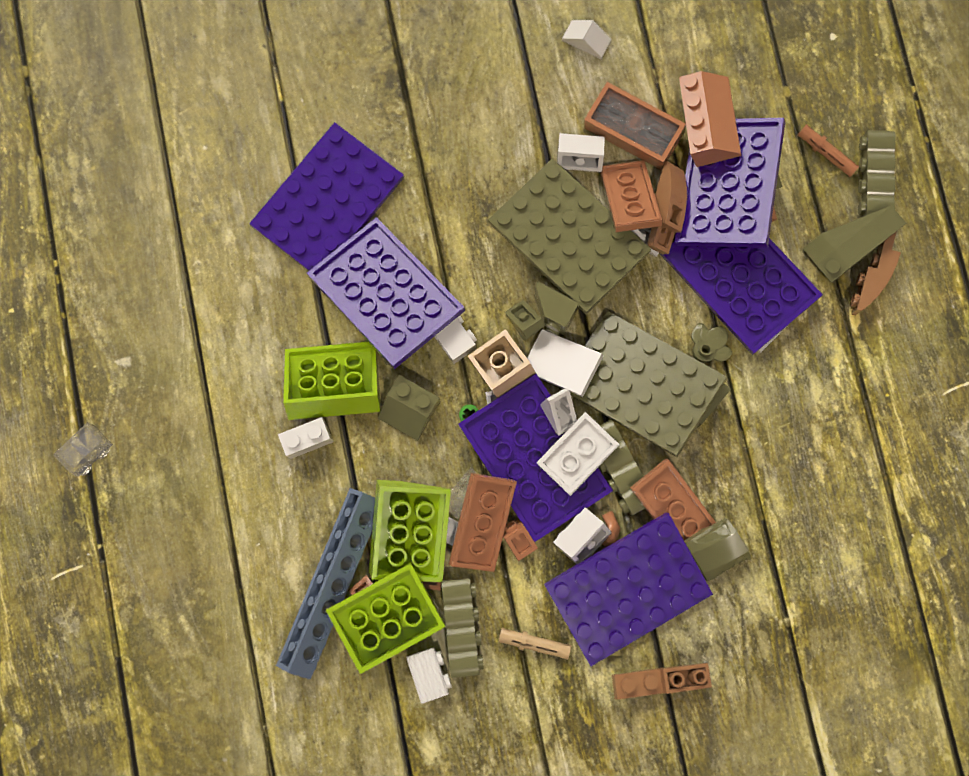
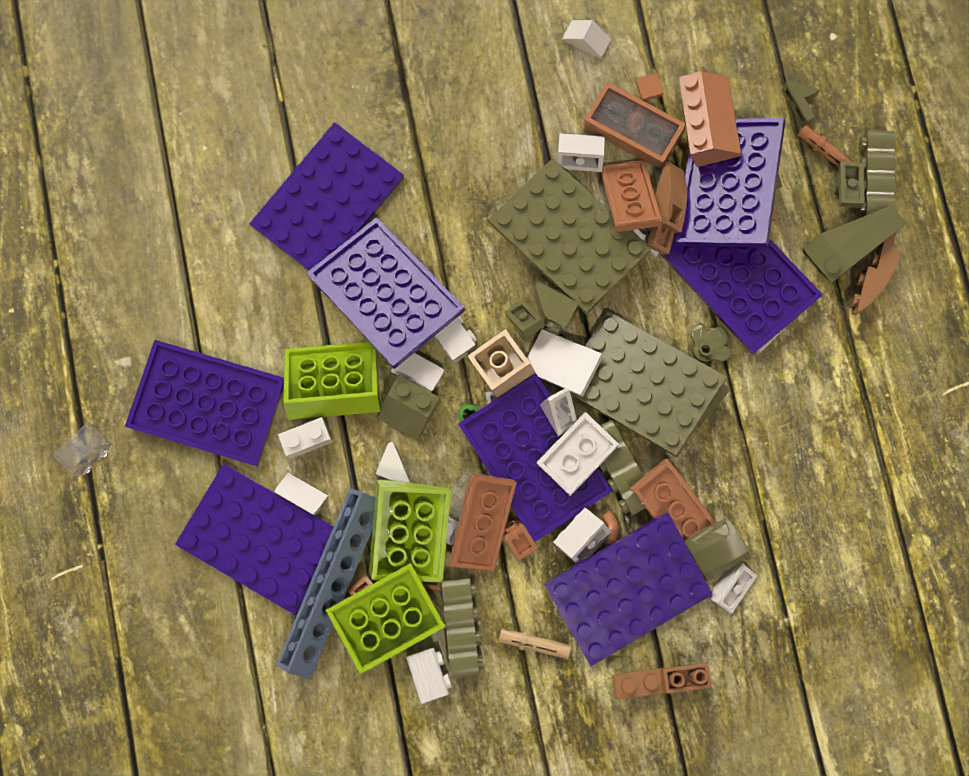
none -> dark purple plate [125,340,284,467]
none -> dark purple plate [175,463,333,615]
none -> white slope [274,473,328,516]
none -> white slope [376,442,410,482]
none -> white slope [391,353,444,393]
none -> nougat tile [635,73,664,101]
none -> white slope [708,563,758,615]
none -> olive slope [781,81,820,129]
none -> olive slope [835,161,865,208]

